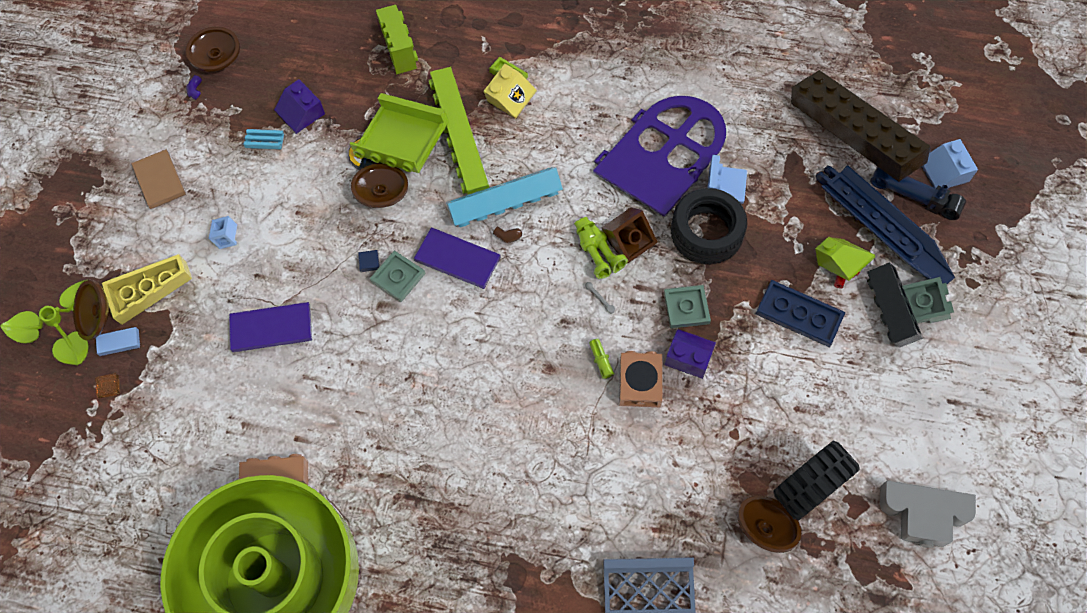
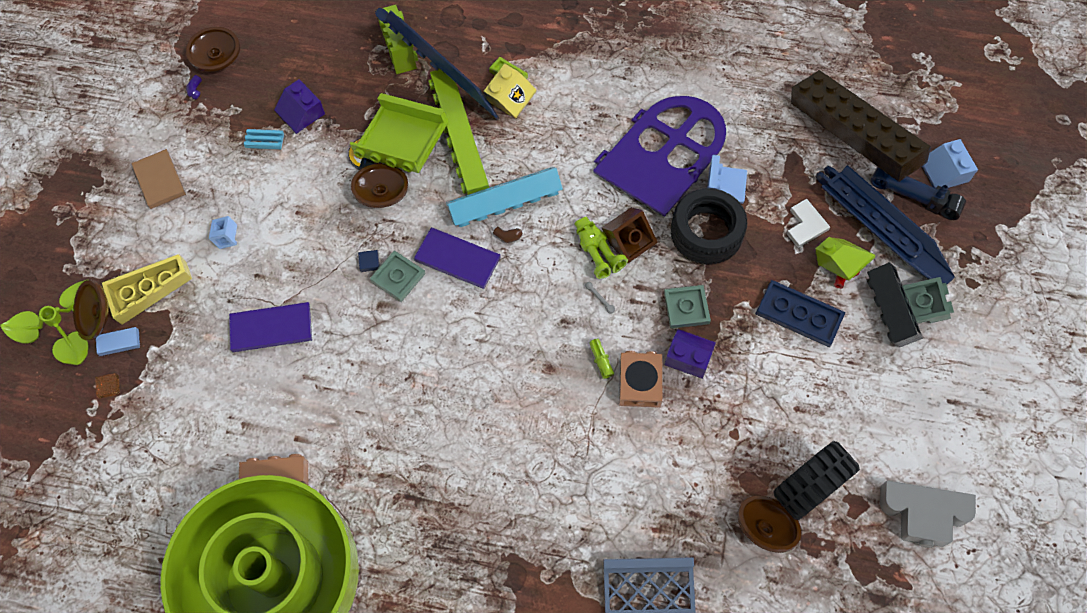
none -> dark blue hinge [375,8,499,120]
none -> white tile [786,199,830,248]

